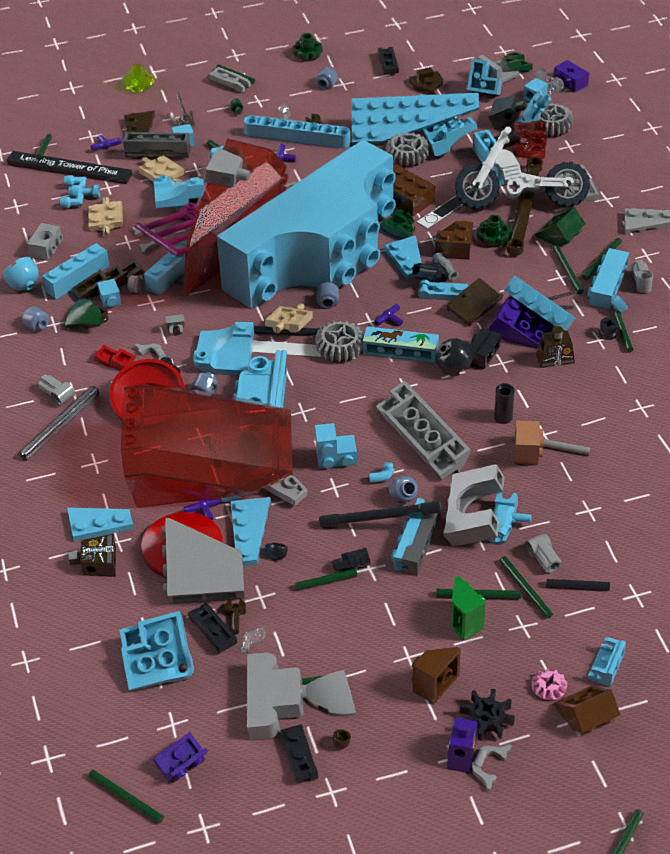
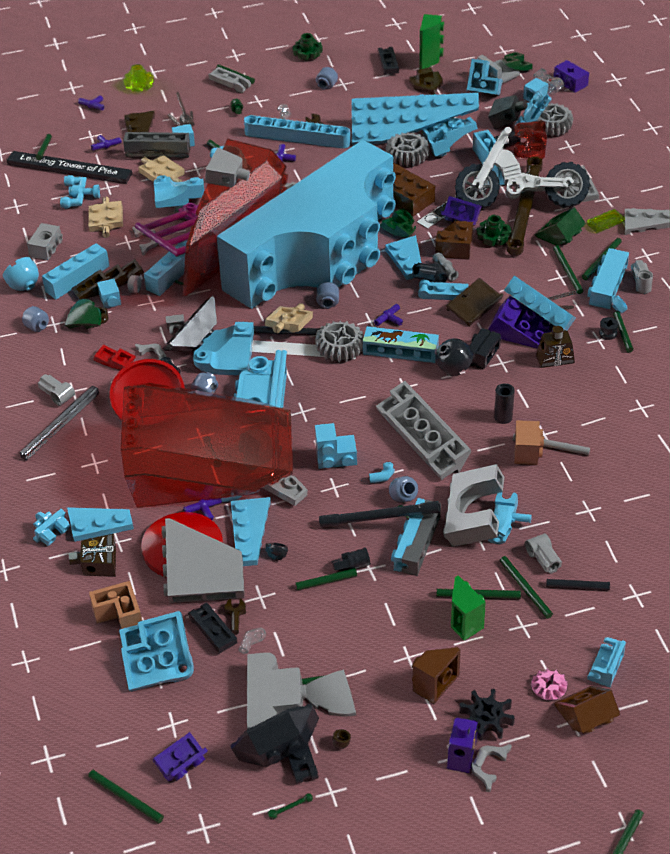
none -> medium azure hips [33,509,70,546]
none -> dark purple piece [78,95,105,111]
none -> nougat brick [89,581,142,629]
none -> wedge [162,296,217,352]
none -> black wedge [230,704,319,767]
none -> dark green hinge [268,793,313,820]
none -> green slope [419,14,445,70]
none -> dark purple bracket [441,196,482,225]
none -> clear neon green tile [587,209,625,233]

